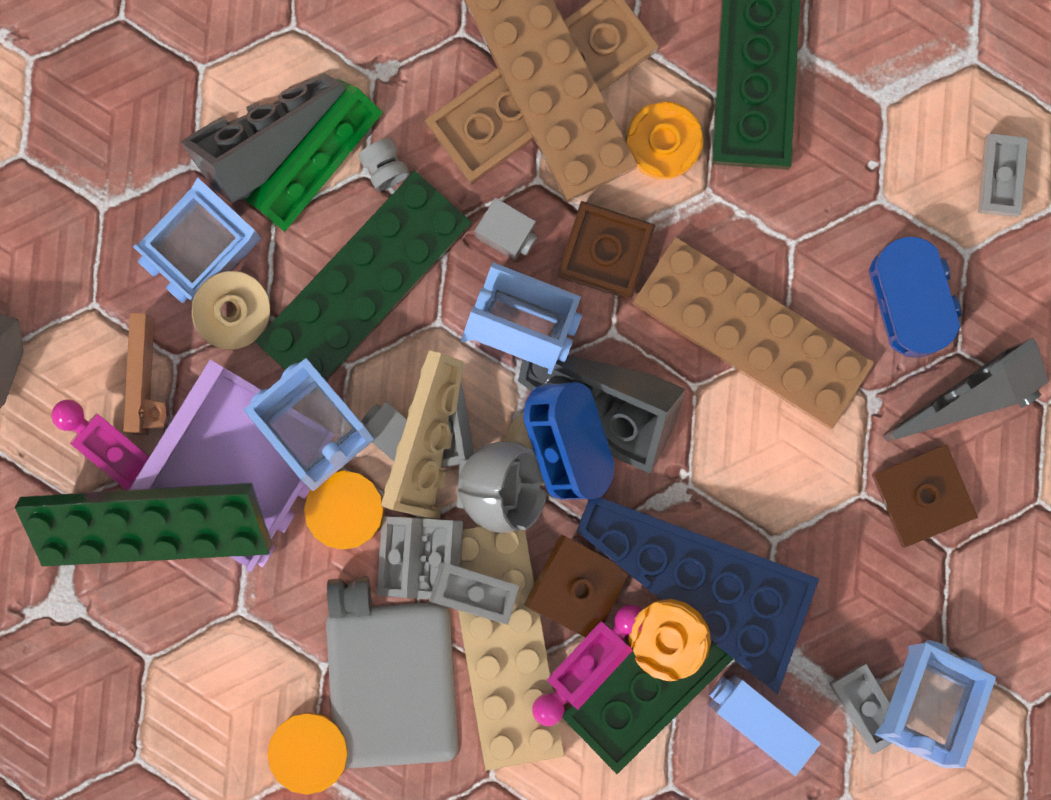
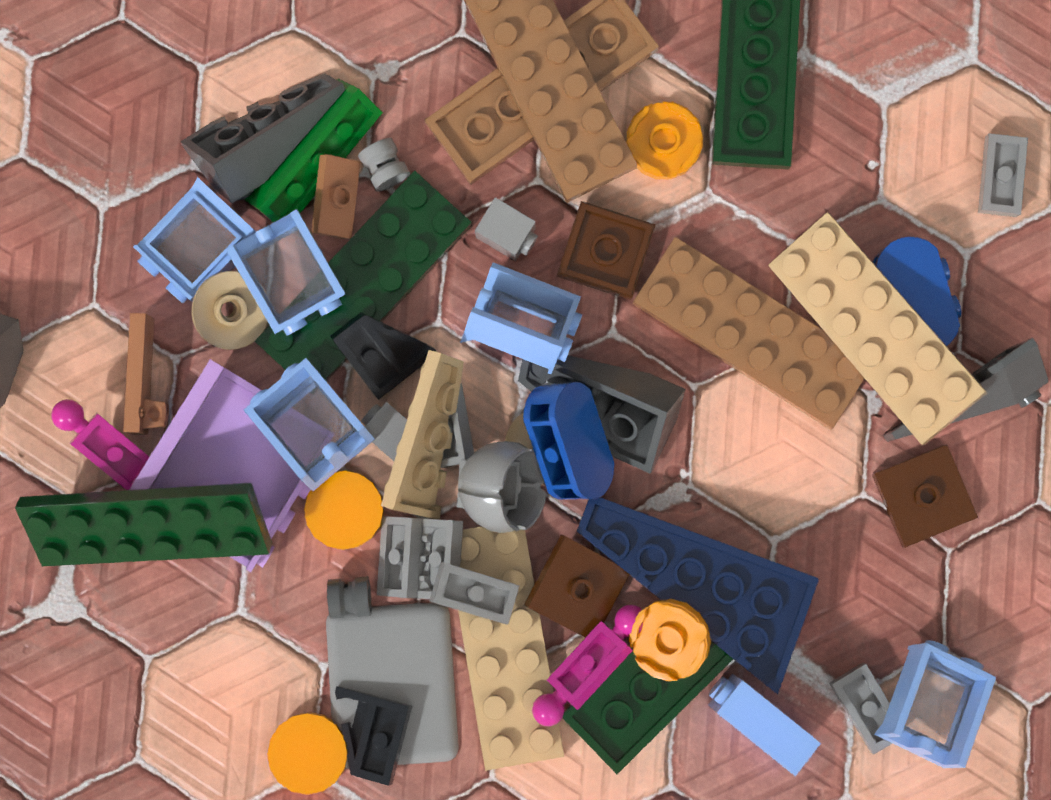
none -> window [226,209,345,335]
none -> nougat plate [311,154,361,239]
none -> black wing [330,312,437,400]
none -> black wing [335,686,412,786]
none -> tan plate [768,212,988,445]

